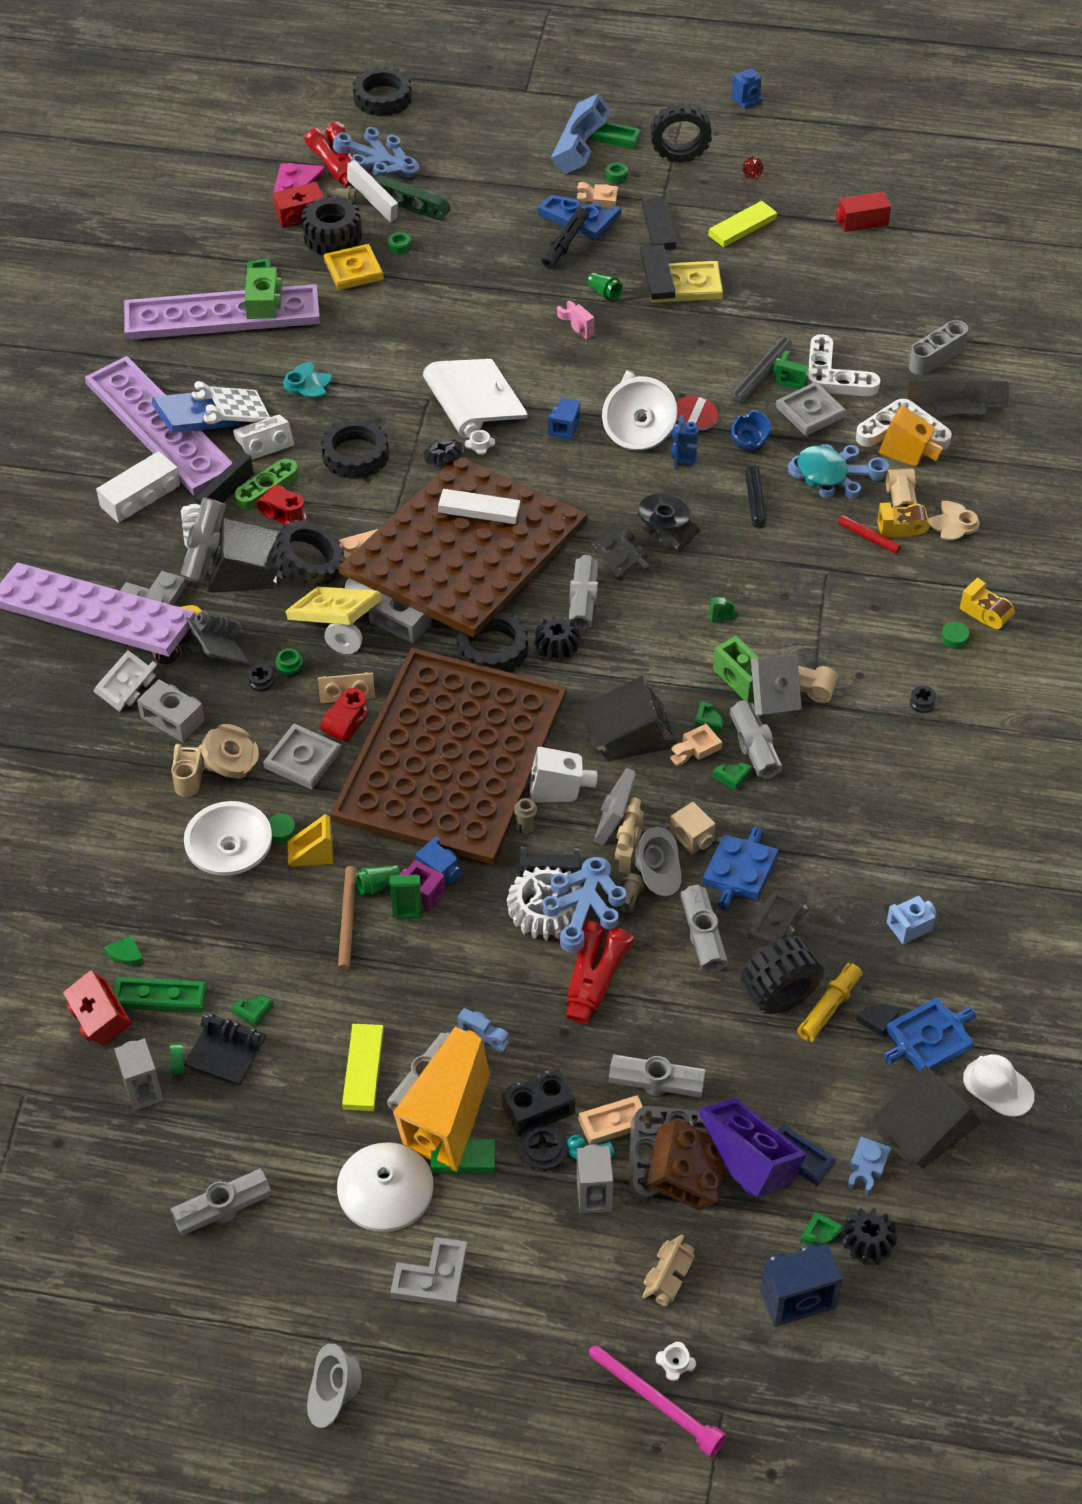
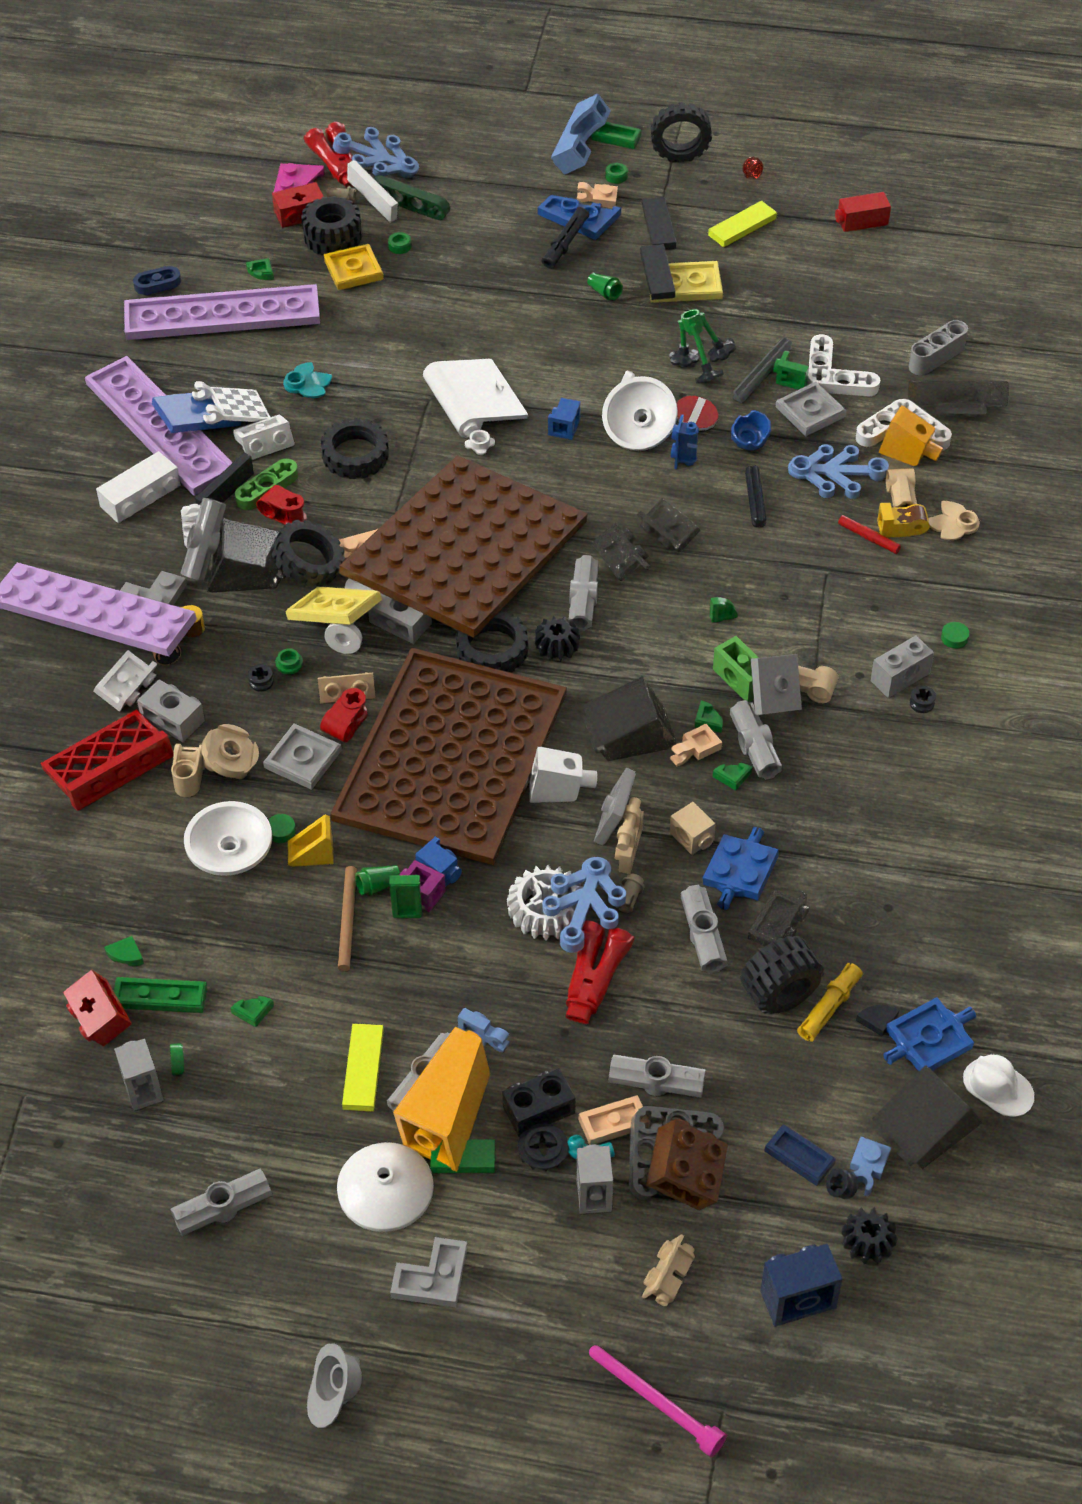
black hinge [184,1014,267,1085] -> none
dark grey hinge [186,611,249,665] -> none
bright green brick [244,268,282,319] -> none
black tyre [353,66,412,116] -> none
black gear [423,439,464,466] -> none
white tile [438,489,520,524] -> none
dark tan pin [514,798,537,834] -> none
black hinge [520,845,580,877] -> none
bright pink plate [557,301,594,340] -> none
light grey piece [633,827,681,896] -> none
black dish [638,493,691,530] -> none
white plate [656,1342,696,1381] -> none
dark purple slope [699,1098,807,1197] -> none
blue brick [732,68,763,109] -> none
teal dish [798,446,848,487] -> none
green tile [800,1212,843,1246] -> none
light blue brick [887,896,936,944] -> none
yellow leg [960,578,1015,629] -> none
none -> red fence [40,709,174,811]
none -> dark blue plate [133,266,181,295]
none -> plant [669,309,736,384]
none -> black bush [826,1168,858,1200]
none -> light grey brick [871,636,934,698]

